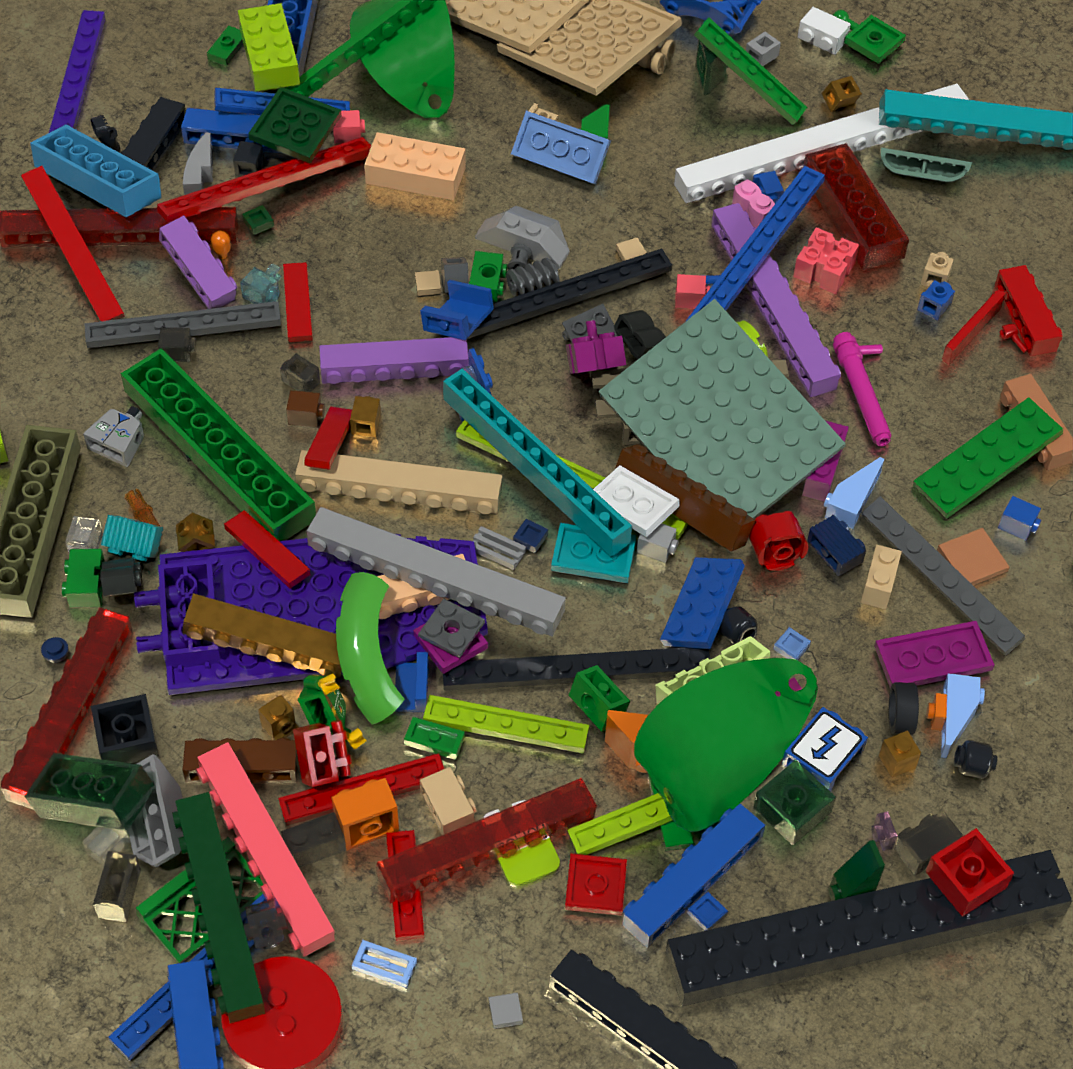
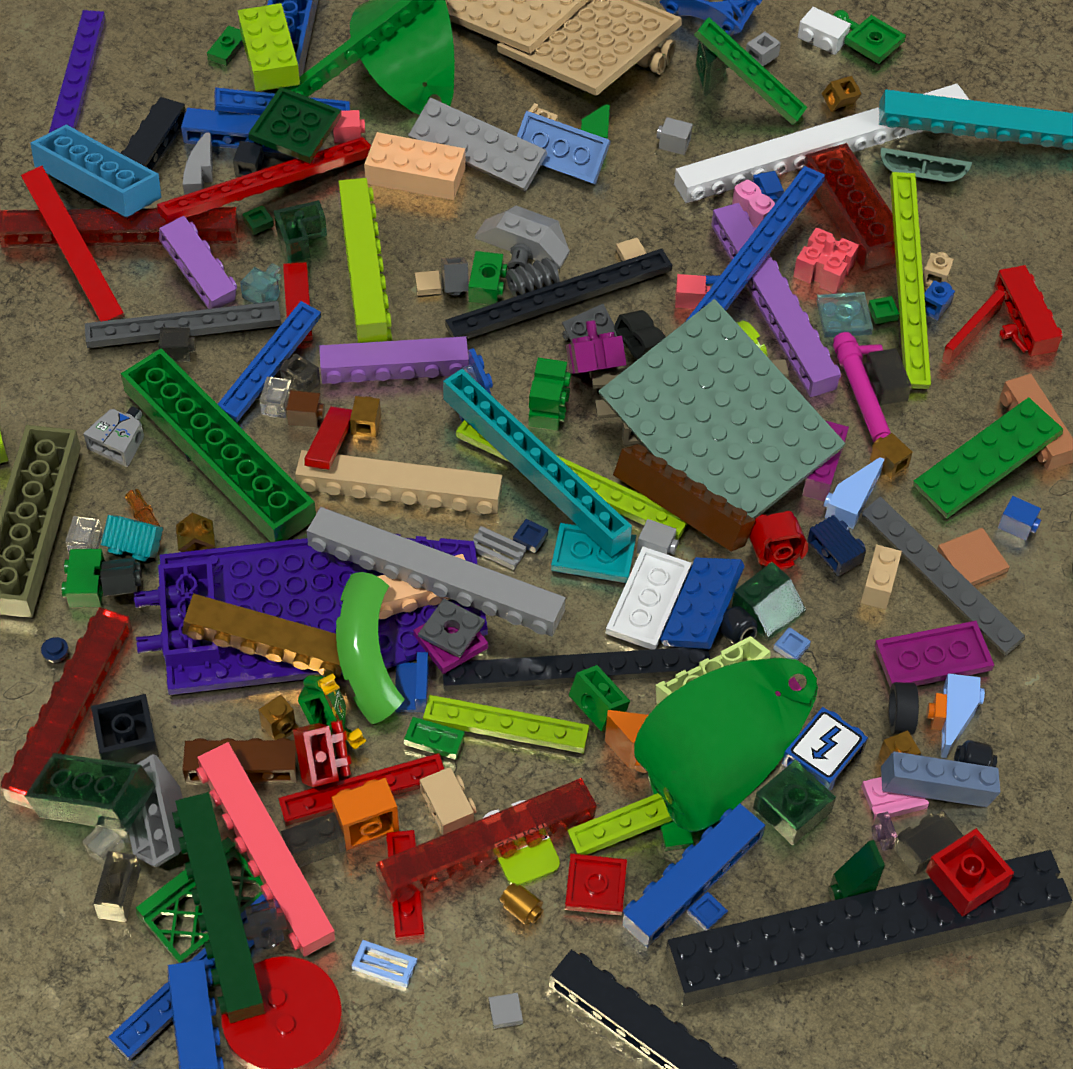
black connector [90,115,120,152] -> none
orange cylinder [211,231,231,260] -> none
red tile [224,510,311,589] -> none
blue panel [420,280,494,340] -> none
white plate [593,465,680,537] -> none
none -> blue plate [218,301,321,422]
none -> clear brick [260,376,292,418]
none -> clear green brick [274,200,327,263]
none -> lime brick [339,178,392,343]
none -> light grey plate [408,97,548,192]
none -> pearl gold brick [500,883,544,925]
none -> green brick [528,357,571,431]
none -> white plate [606,547,692,649]
none -> light grey brick [656,117,693,155]
none -> clear green slope [732,562,806,641]
none -> clear light blue plate [816,292,873,338]
none -> bright pink plate [861,777,929,821]
none -> clear smoke brick [864,348,912,405]
none -> green plate [868,296,899,324]
none -> pearl gold brick [870,433,913,479]
none -> sand blue brick [881,751,1001,807]
none -> lime plate [890,172,931,389]

